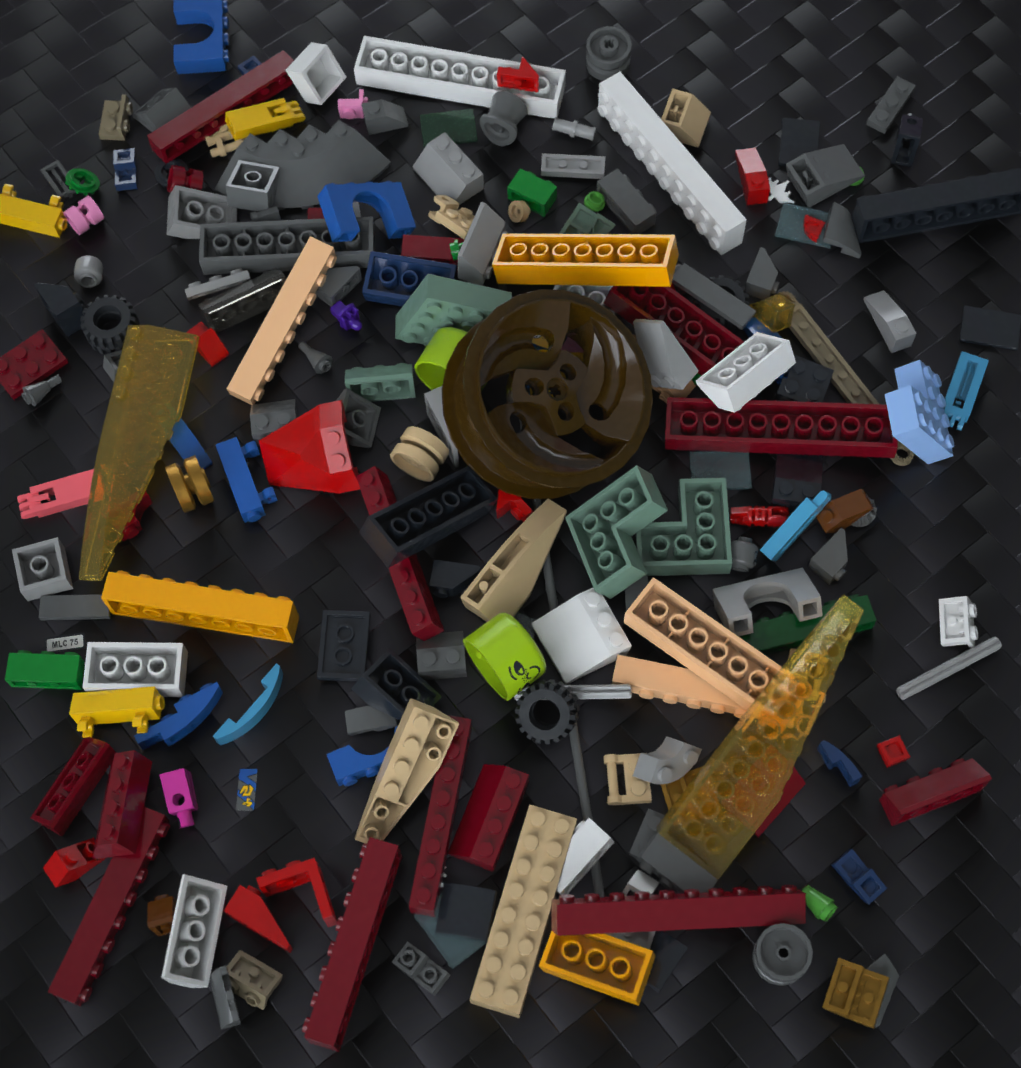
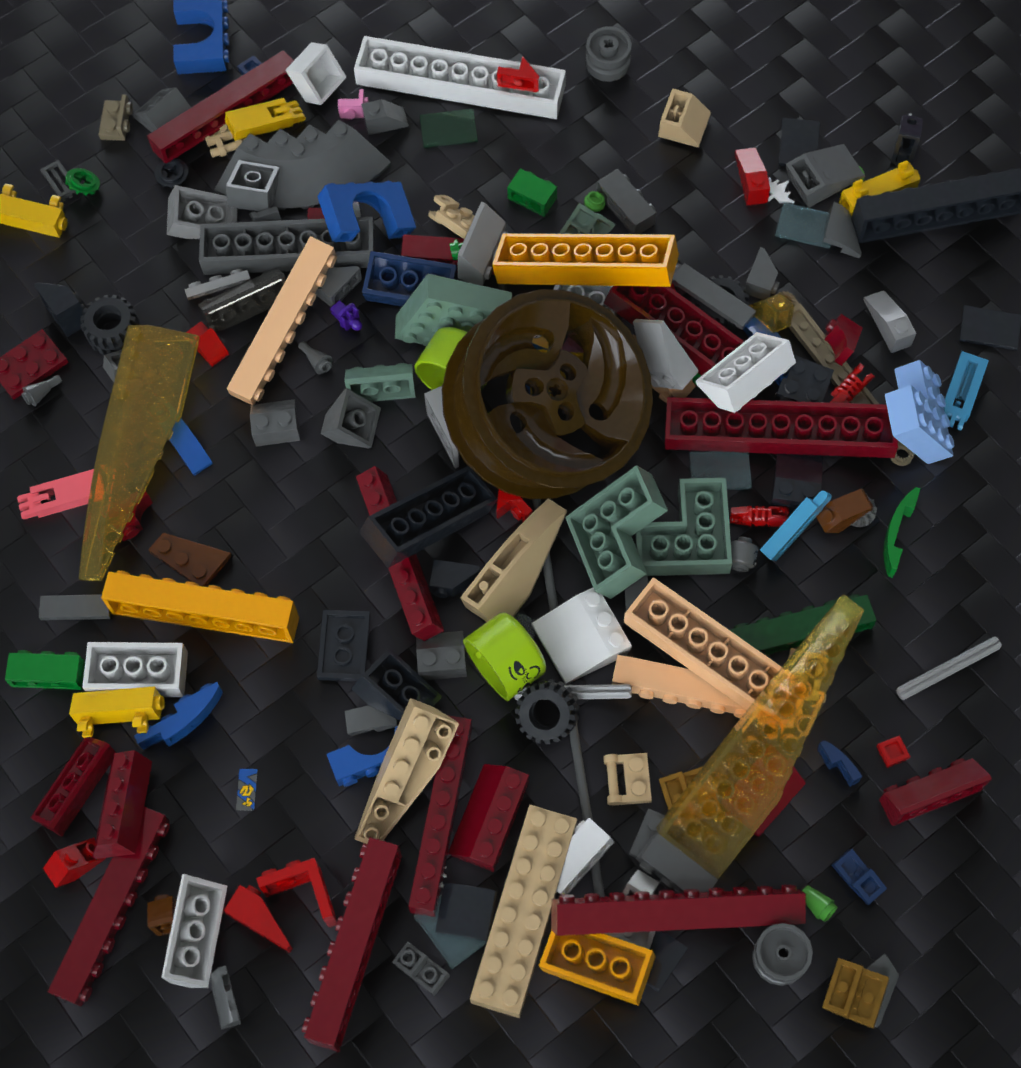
light grey brick [12,537,73,601] -> none
sticker [44,632,86,653] -> none
bright pink wheel [63,196,104,235] -> none
light grey head [74,255,103,288] -> none
dark blue slope [113,148,138,191] -> none
dark pink torso [159,768,198,828] -> none
pearl gold wheel [165,455,214,513] -> none
dark red wheel [167,165,203,193] -> none
dark azure slope [213,663,283,746] -> none
blue brick [215,437,277,523] -> none
dark tan bracket [227,950,283,1010] -> none
red wedge [259,400,360,494] -> none
tan wheel [390,426,449,482] -> none
light grey slope [413,132,484,204] -> none
dark grey hat [480,91,527,146] -> none
tan tile [508,200,531,222] -> none
light grey plate [541,153,605,179] -> none
light grey pin [552,117,596,141] -> none
white brick [597,72,746,256] -> none
light grey brick [633,736,702,784] -> none
light grey arch [712,568,823,636] -> none
red tile [803,214,826,243] -> none
dark grey slope [808,527,848,585] -> none
dark grey plate [866,76,916,134] -> none
white bracket [939,596,978,648] -> none
none -> reddish brown wing [148,533,232,587]
none -> dark red arch [824,314,863,366]
none -> red hinge [829,363,875,403]
none -> yellow brick [839,160,920,217]
none -> green slope [884,487,920,578]

